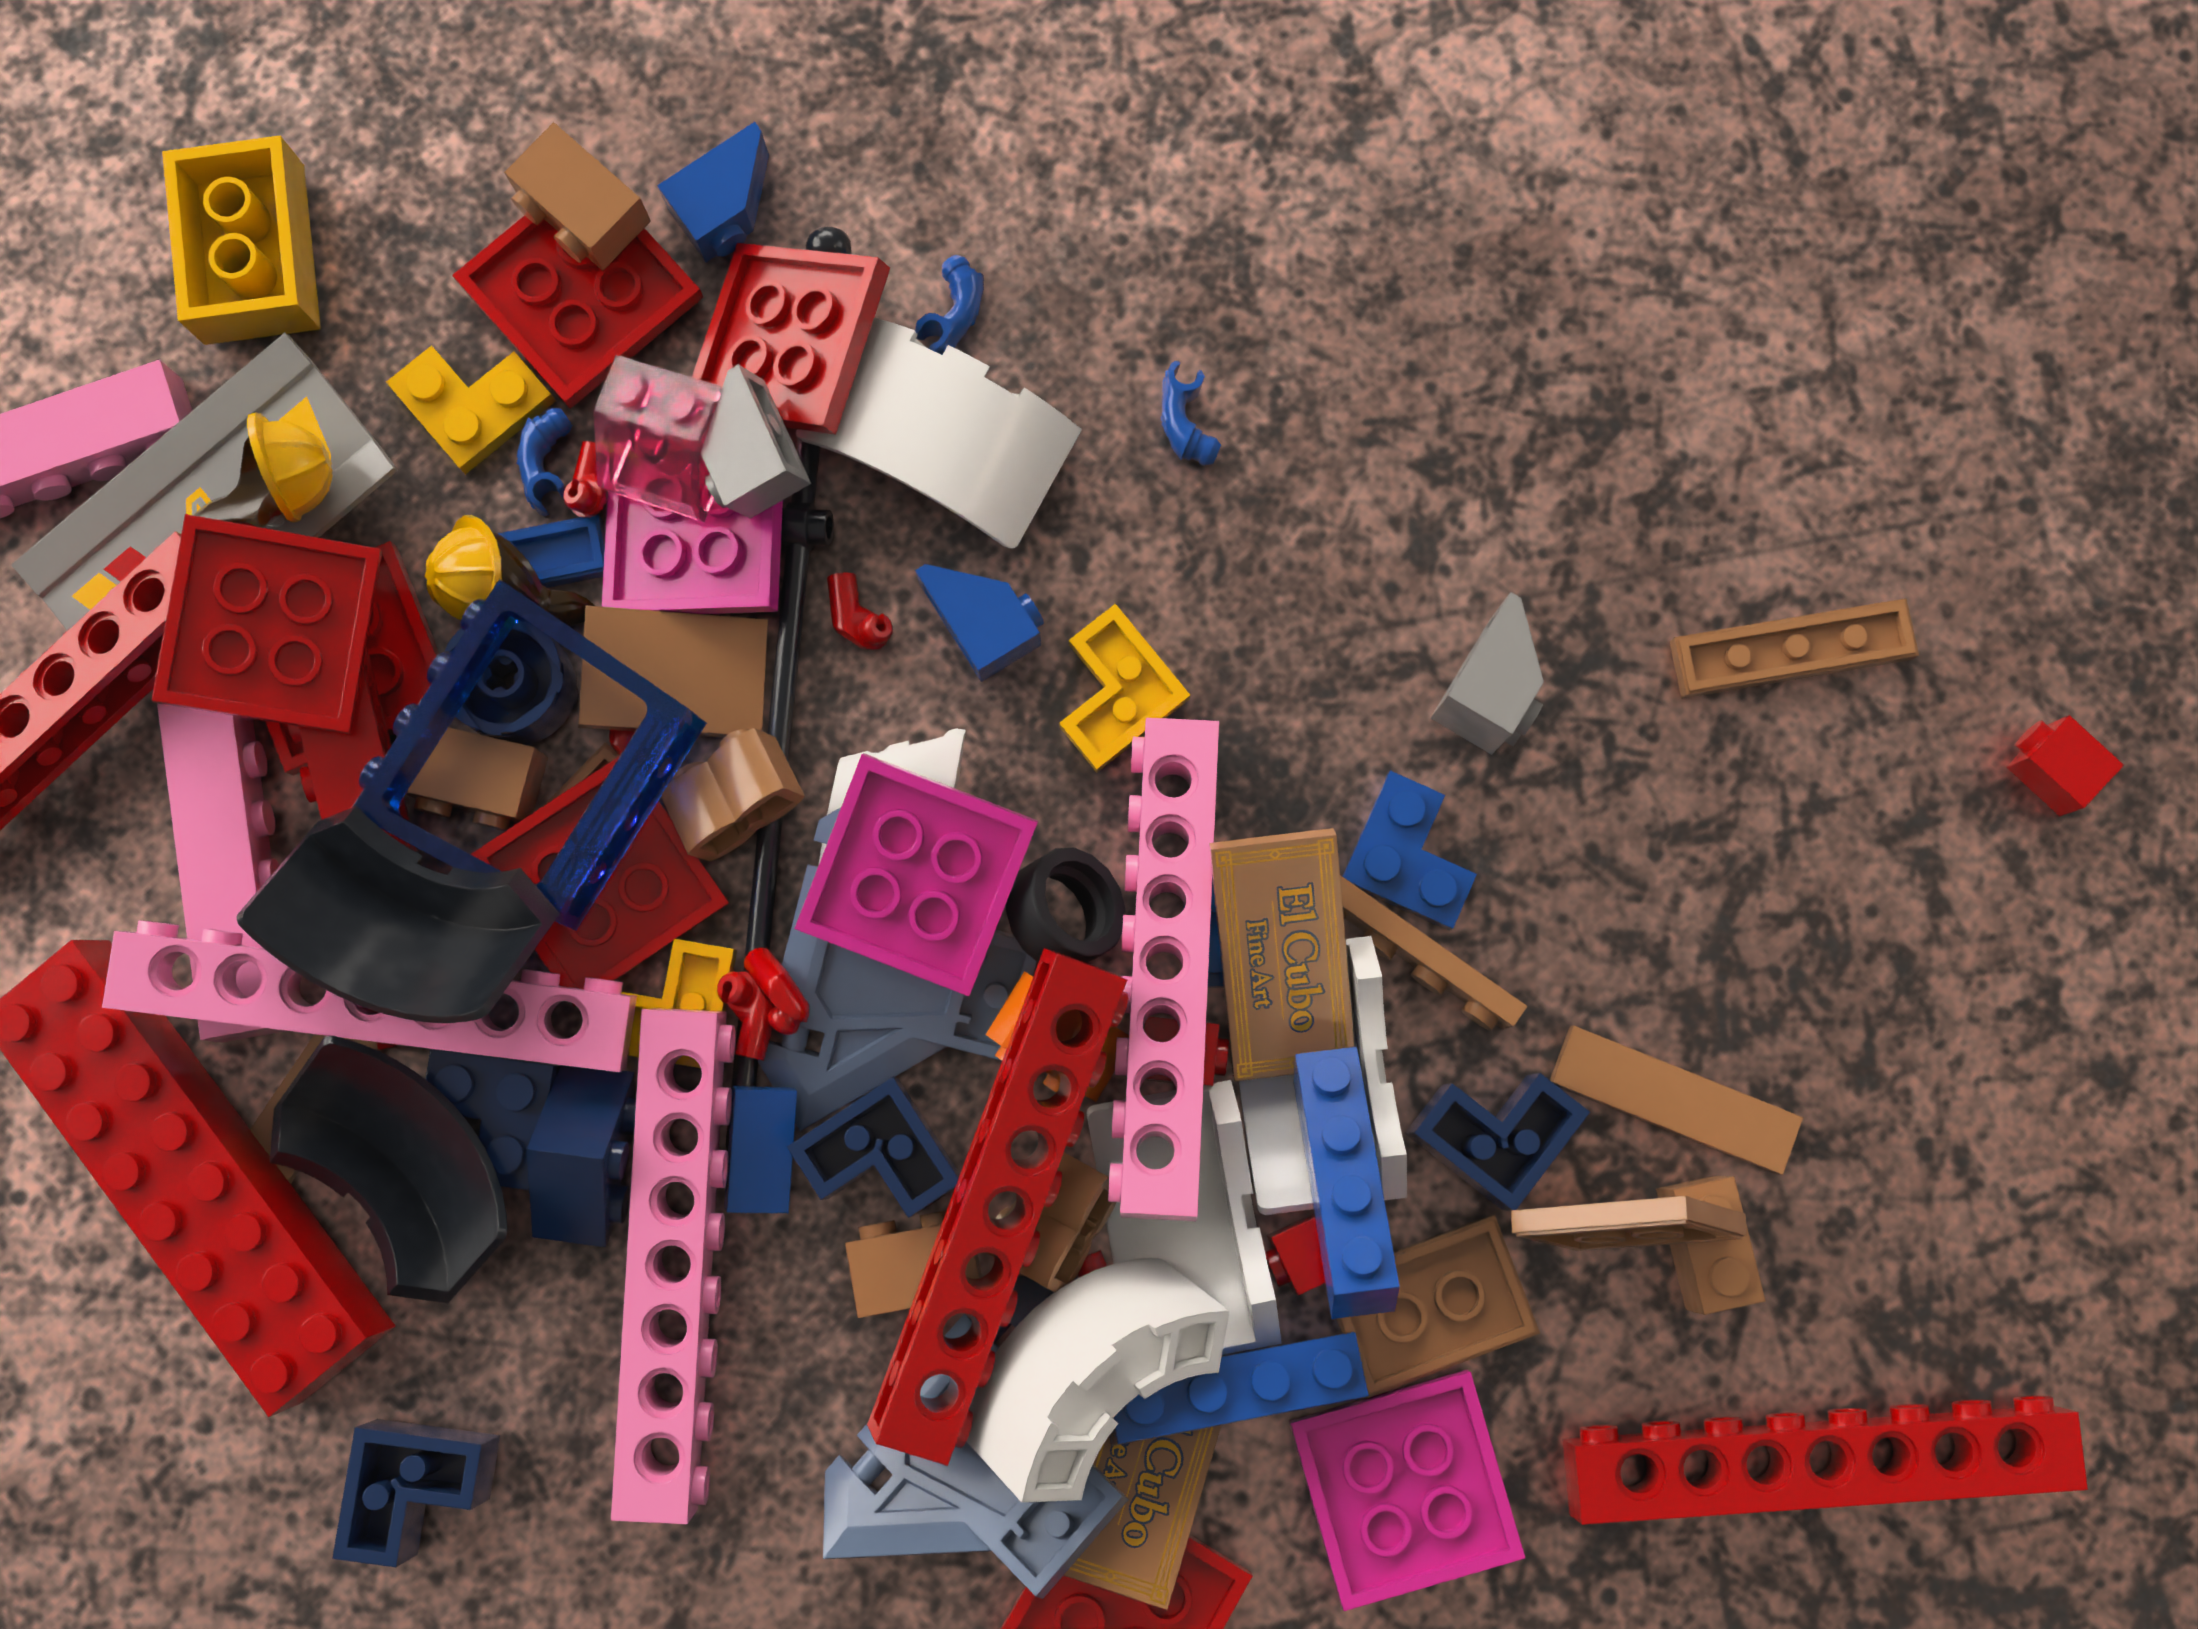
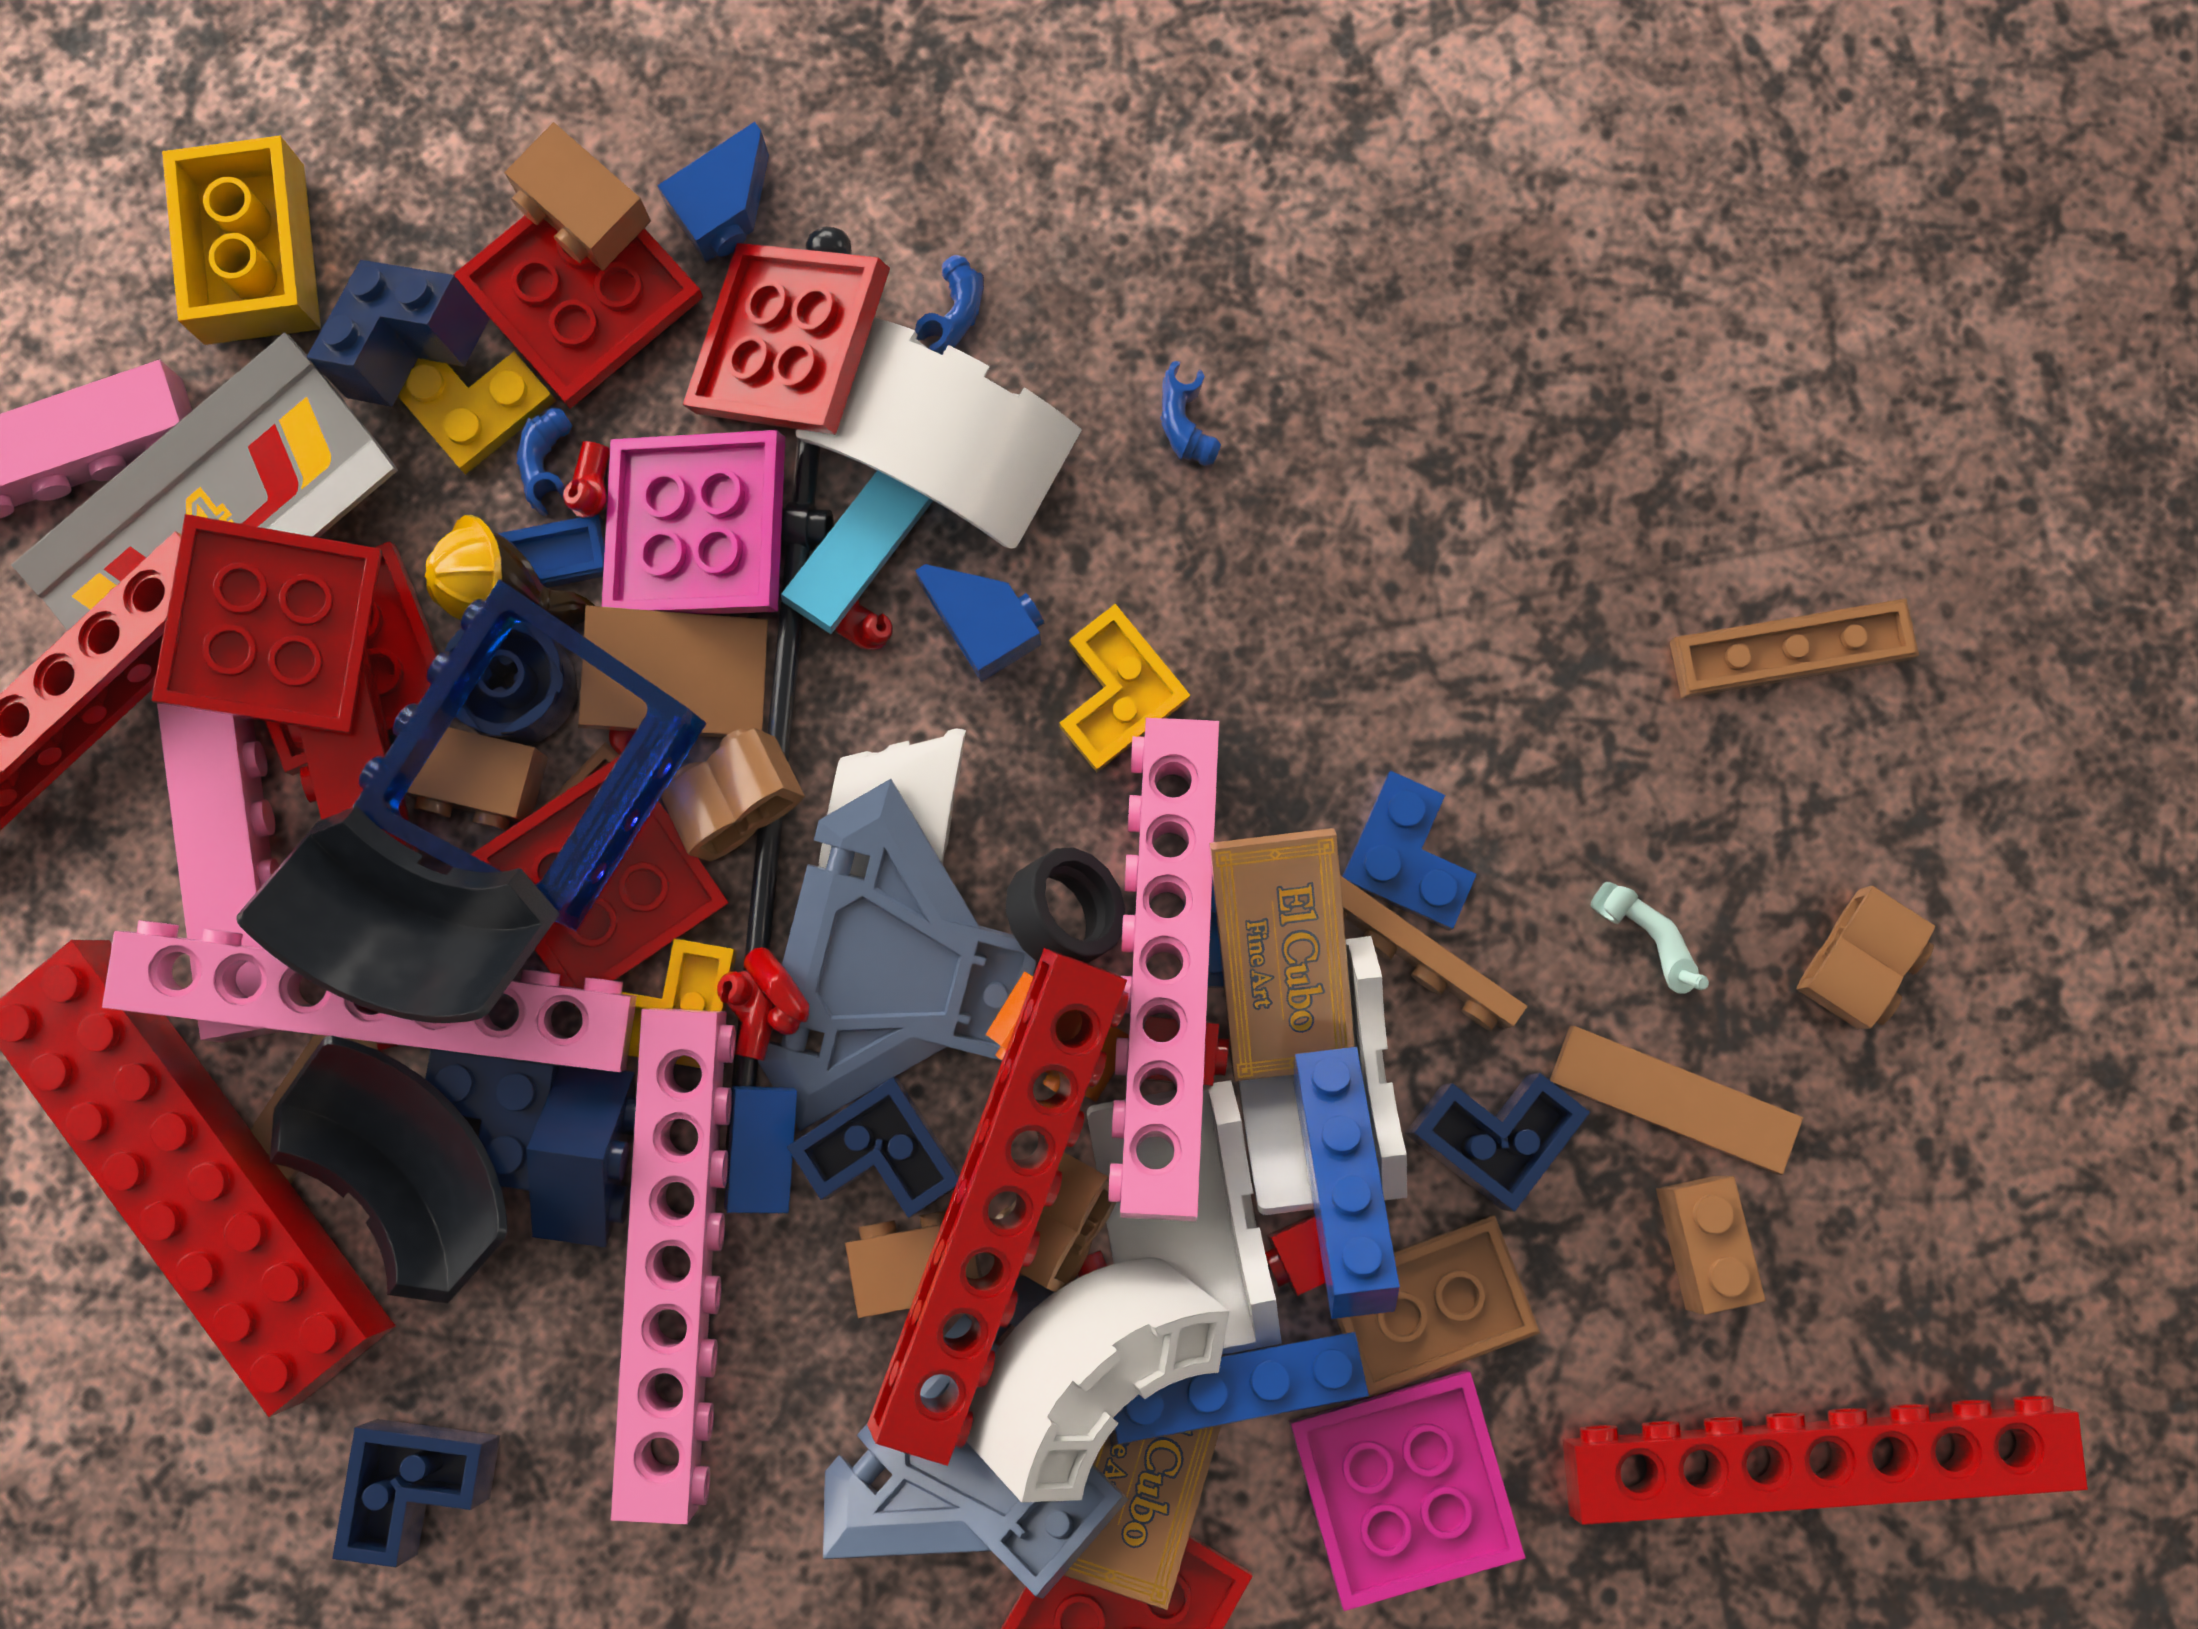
yellow piece [194,412,333,528] -> none
clear pink slope [593,355,722,522] -> none
slope [701,364,811,519] -> none
dark pink plate [794,753,1038,996] -> none
light grey slope [1431,592,1544,755] -> none
medium nougat tile [1511,1196,1747,1251] -> none
red brick [2006,715,2124,816] -> none
none -> dark blue brick [307,260,490,407]
none -> medium azure tile [781,471,933,634]
none -> light aqua piece [1591,882,1709,994]
none -> medium nougat brick [1796,885,1935,1029]

